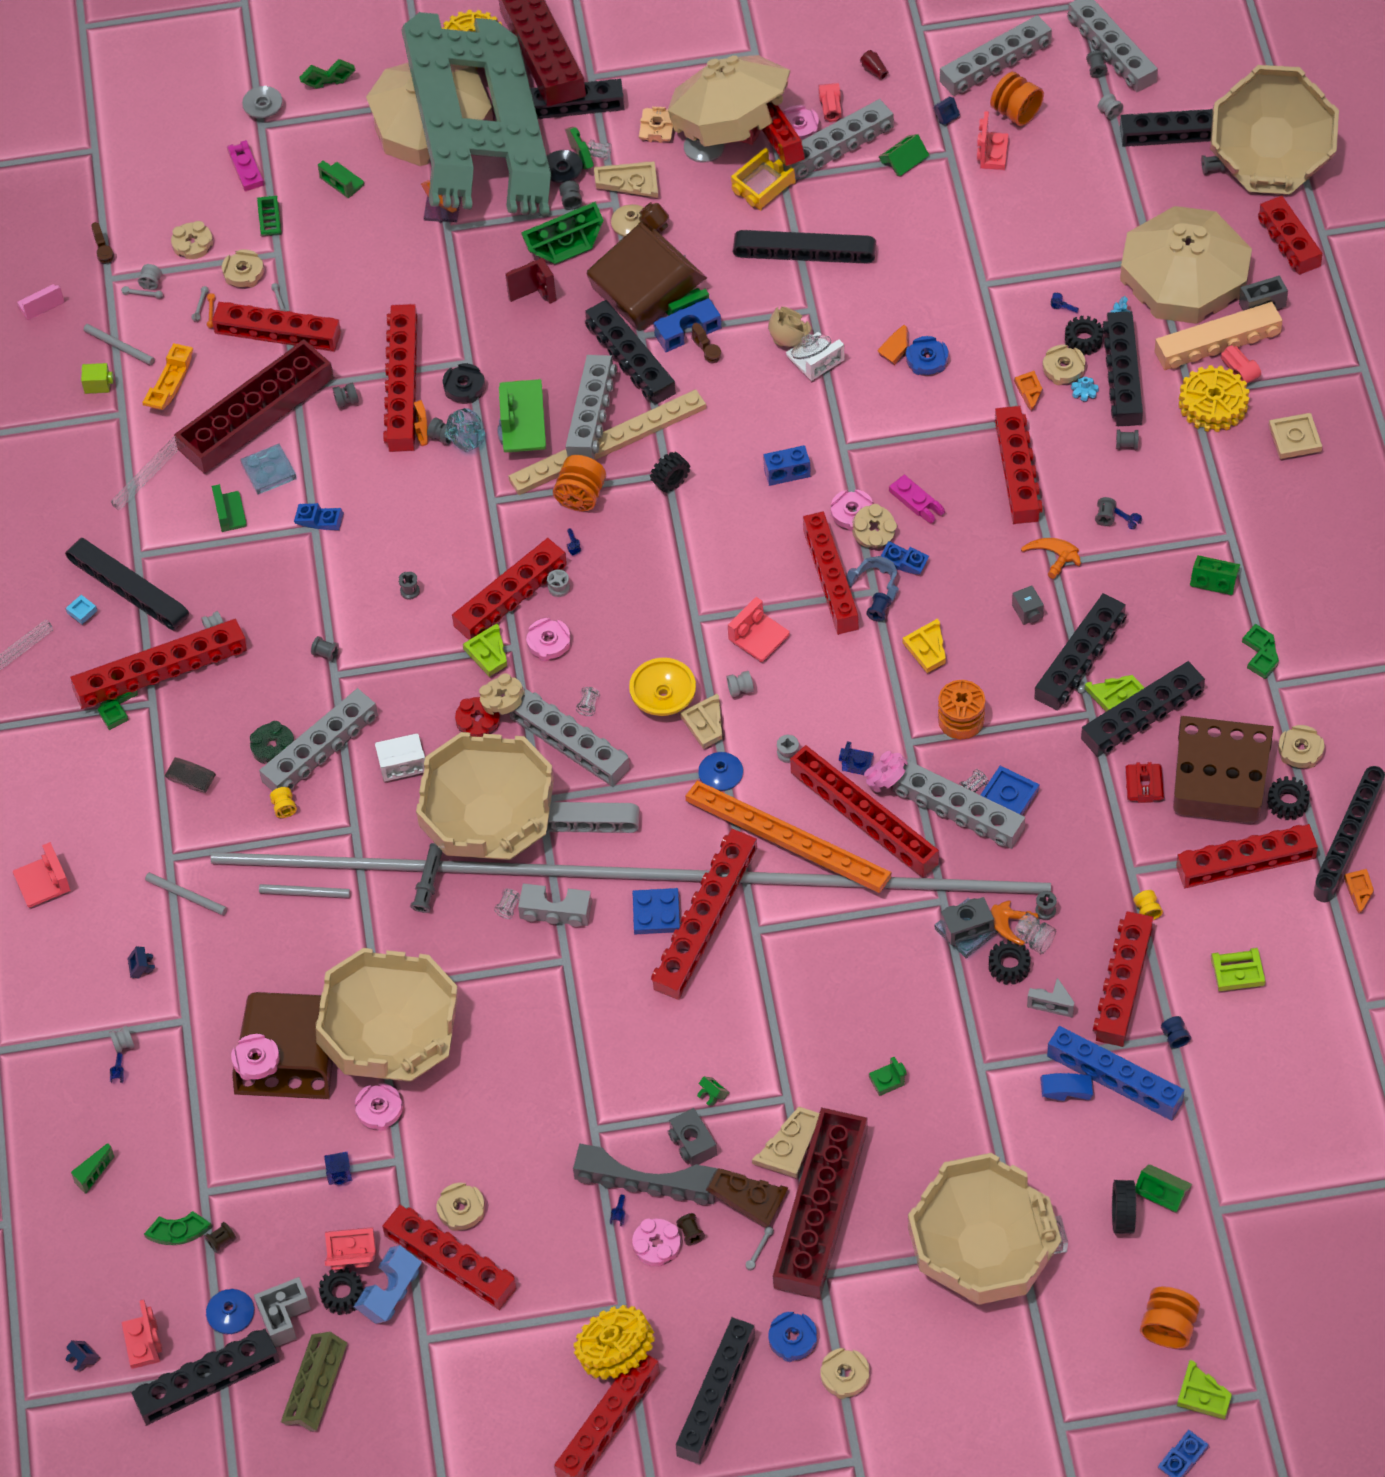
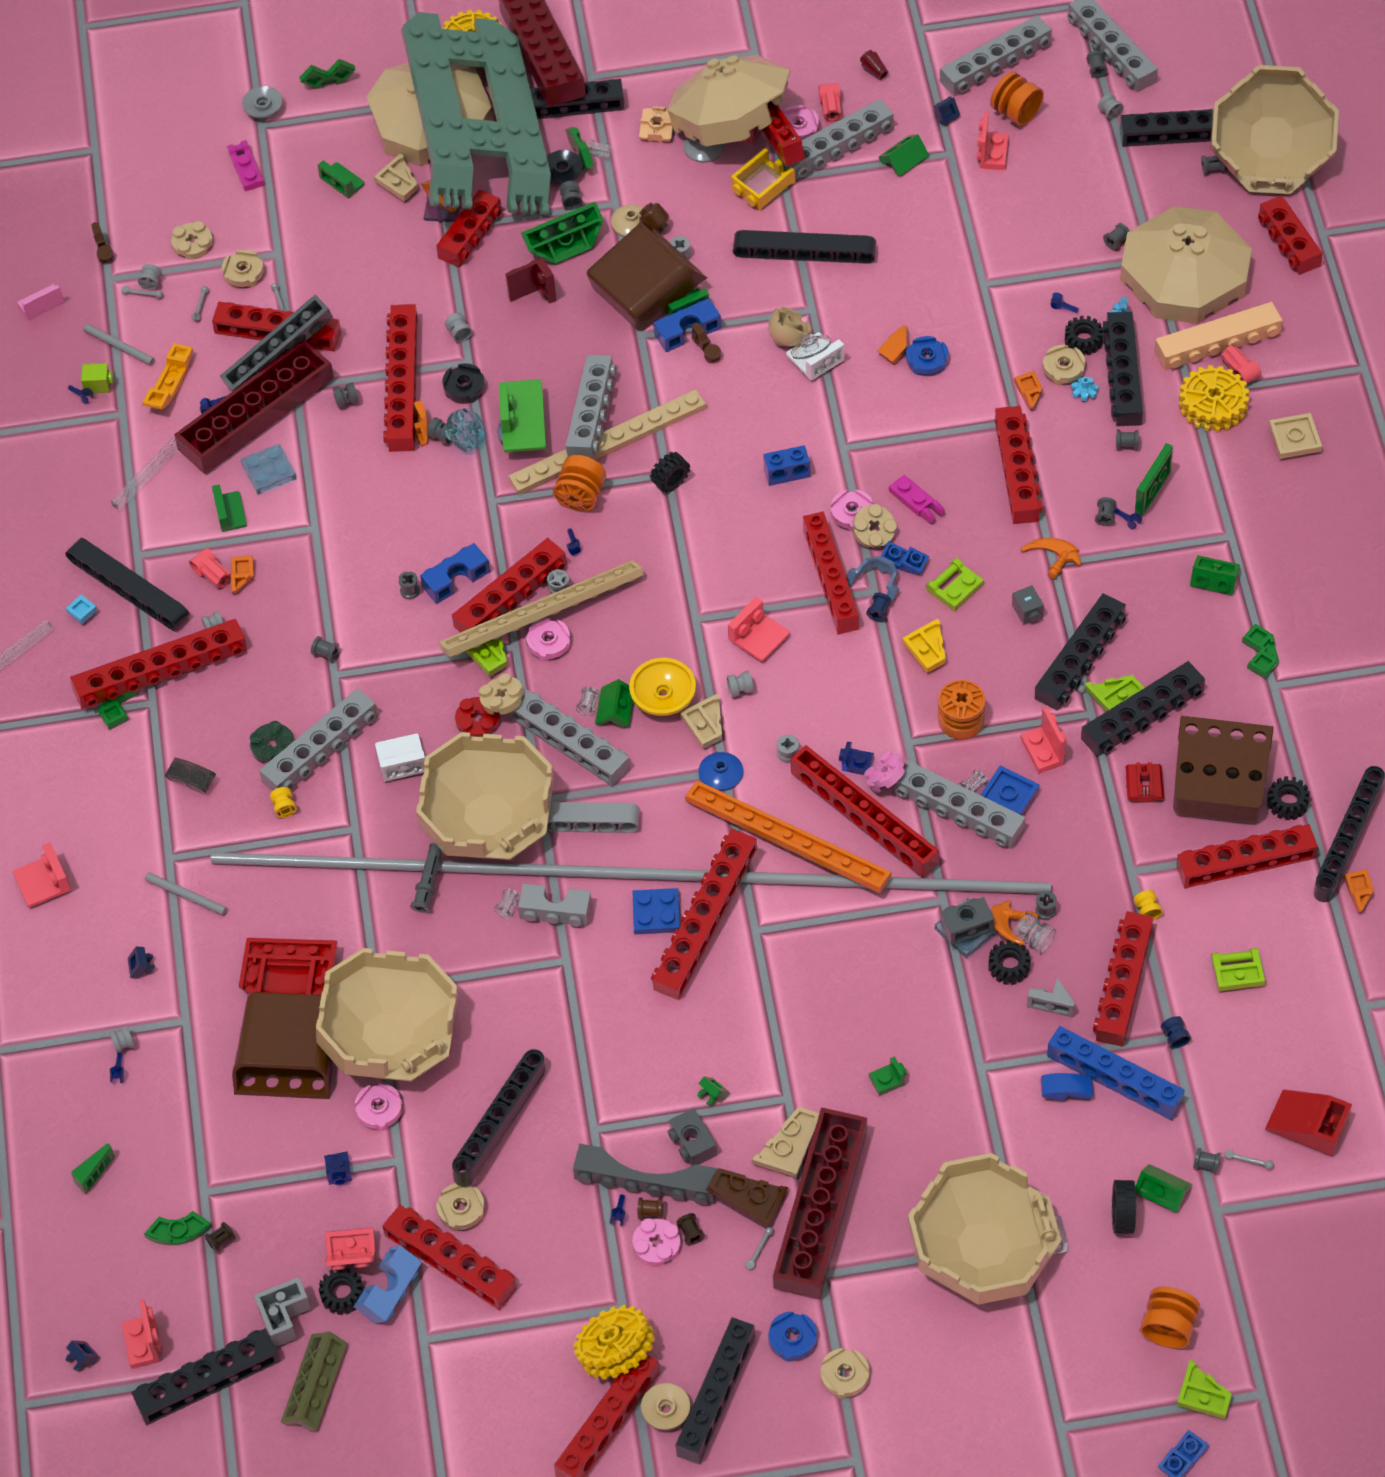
orange hinge [206,293,216,328] -> none
blue dish [206,1289,254,1334] -> none
bright pink plate [231,1034,279,1080] -> none
green slope [257,195,281,236] -> none
light grey bar [259,884,350,898] -> none
blue slope [294,503,344,530] -> none
black brick [585,300,676,405] -> none
tan wing [594,161,658,198] -> none
dark grey brick [1239,275,1288,311] -> none
tan plate [1278,725,1324,768] -> none
none -> clear blue hand [68,385,93,404]
none -> coral piece [189,548,231,588]
none -> clear blue hand [200,396,226,413]
none -> dark grey brick [220,294,333,392]
none -> orange slope [231,556,254,594]
none -> red slope [239,938,338,995]
none -> tan wing [374,153,418,201]
none -> blue arch [420,543,490,604]
none -> red brick [436,189,502,267]
none -> tan plate [439,560,644,658]
none -> light grey wheel [445,313,472,342]
none -> black beam [452,1049,545,1187]
none -> green panel [595,679,633,728]
none -> reddish brown bush [637,1197,663,1219]
none -> tan dish [641,1383,690,1430]
none -> light grey wheel [670,236,691,259]
none -> lime plate [925,558,984,611]
none -> coral bracket [1020,707,1067,774]
none -> dark grey bush [1103,223,1130,250]
none -> green tile [1135,443,1173,517]
none -> dark grey bush [1193,1148,1221,1174]
none -> light grey hinge [1225,1150,1274,1170]
none -> red slope [1265,1089,1352,1156]

